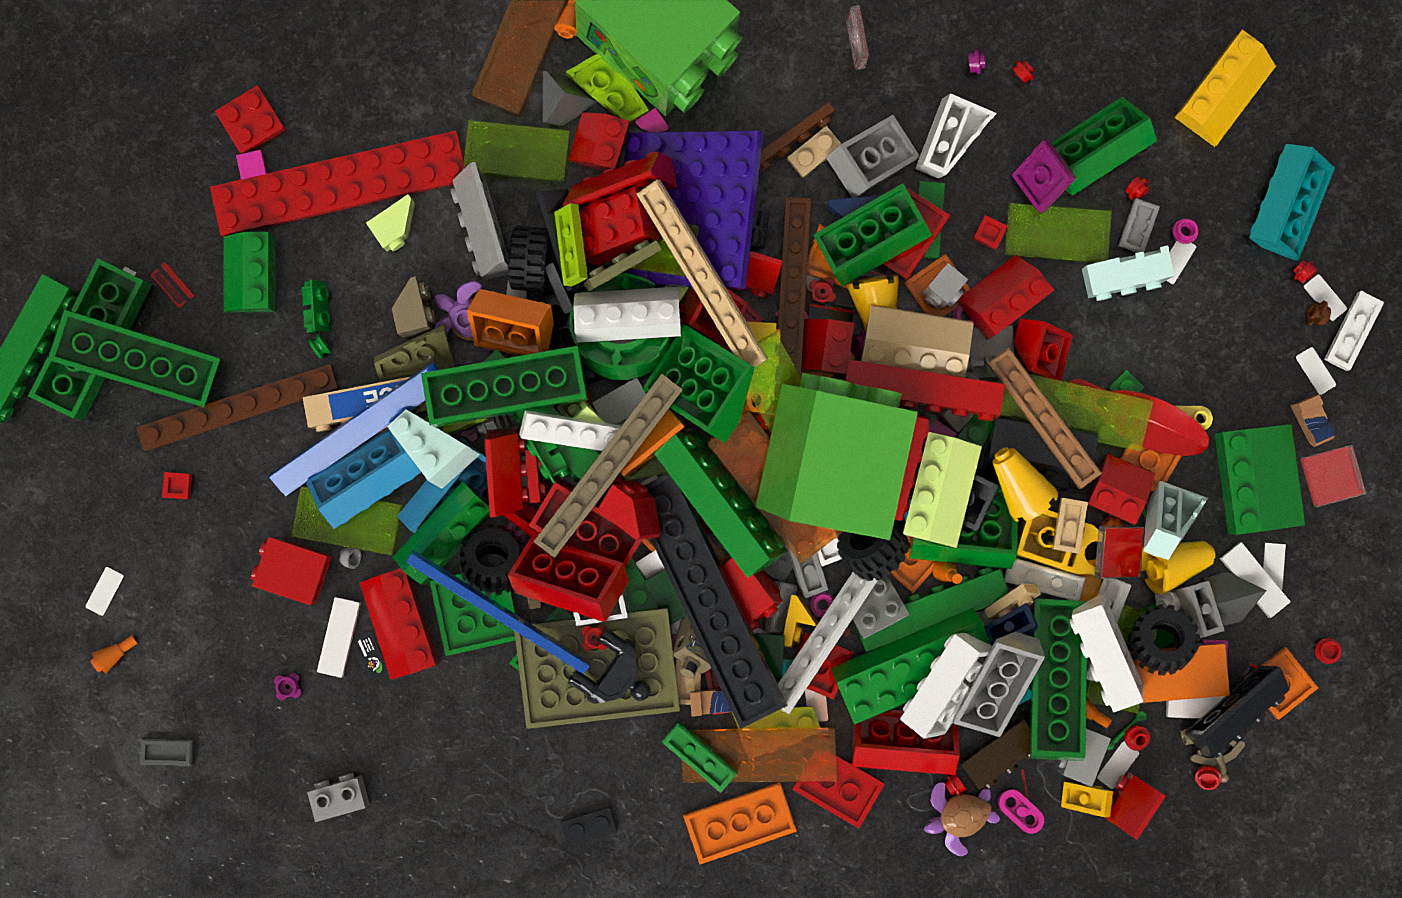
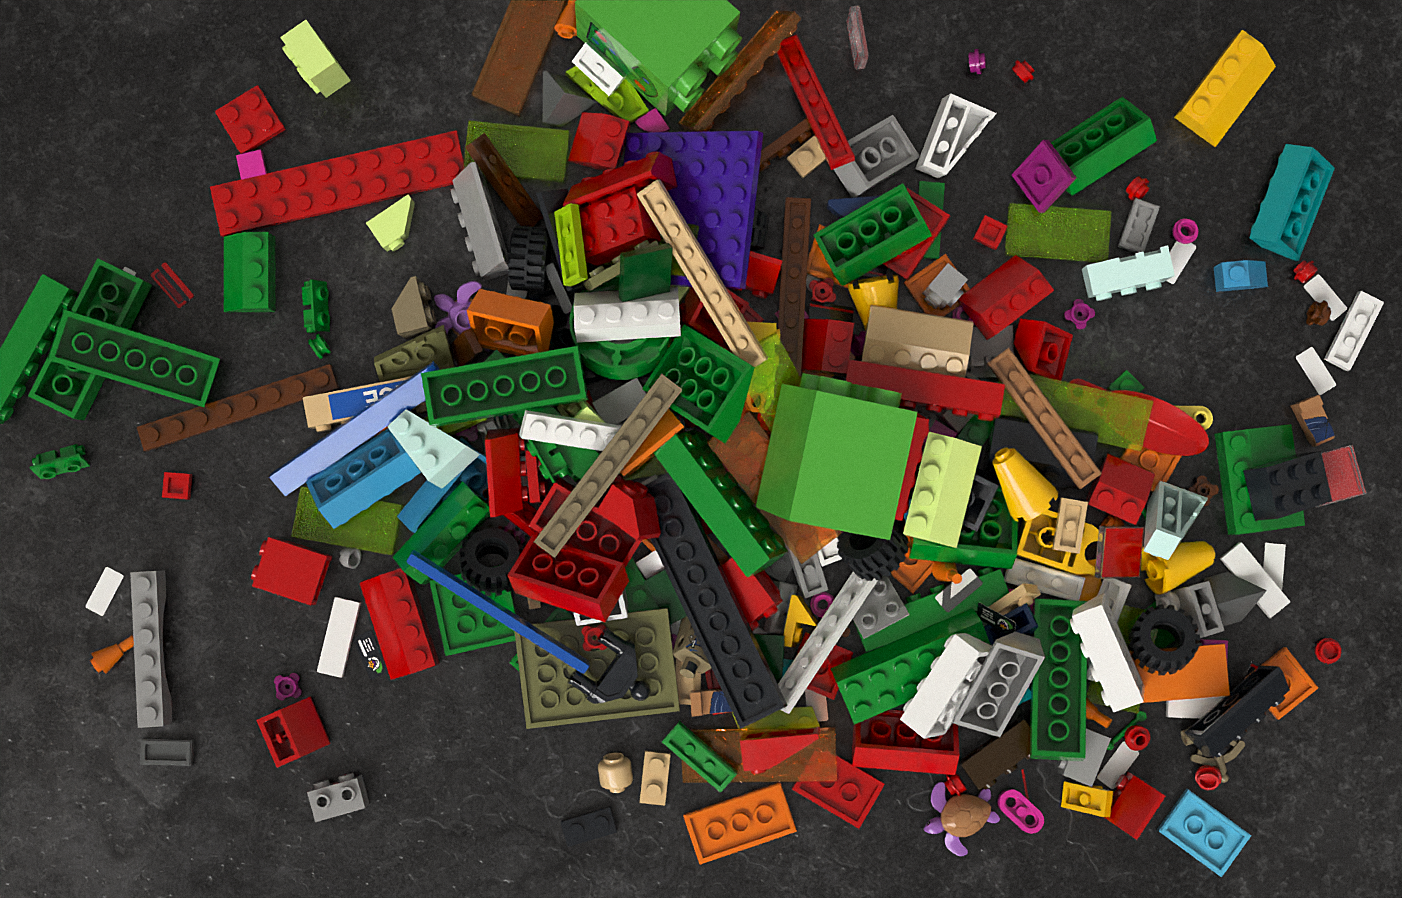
none -> green hinge [30,444,90,479]
none -> light grey arch [130,570,173,728]
none -> red slope [257,696,331,768]
none -> yellowish green brick [280,20,351,98]
none -> reddish brown tile [450,328,483,366]
none -> reddish brown plate [465,133,543,227]
none -> white plate [572,41,627,96]
none -> tan head [598,752,633,793]
none -> dark green tile [619,243,672,302]
none -> tan plate [640,750,671,806]
none -> clear orange plate [678,10,801,132]
none -> red slope [740,727,821,774]
none -> red tile [774,34,855,170]
none -> dark grey sticker [935,569,983,613]
none -> black sticker [977,602,1016,635]
none -> magenta plate [1064,299,1095,329]
none -> medium azure tile [1157,788,1252,877]
none -> reddish brown plate [1188,476,1219,506]
none -> dark azure slope [1214,260,1268,292]
none -> black brick [1243,451,1332,521]

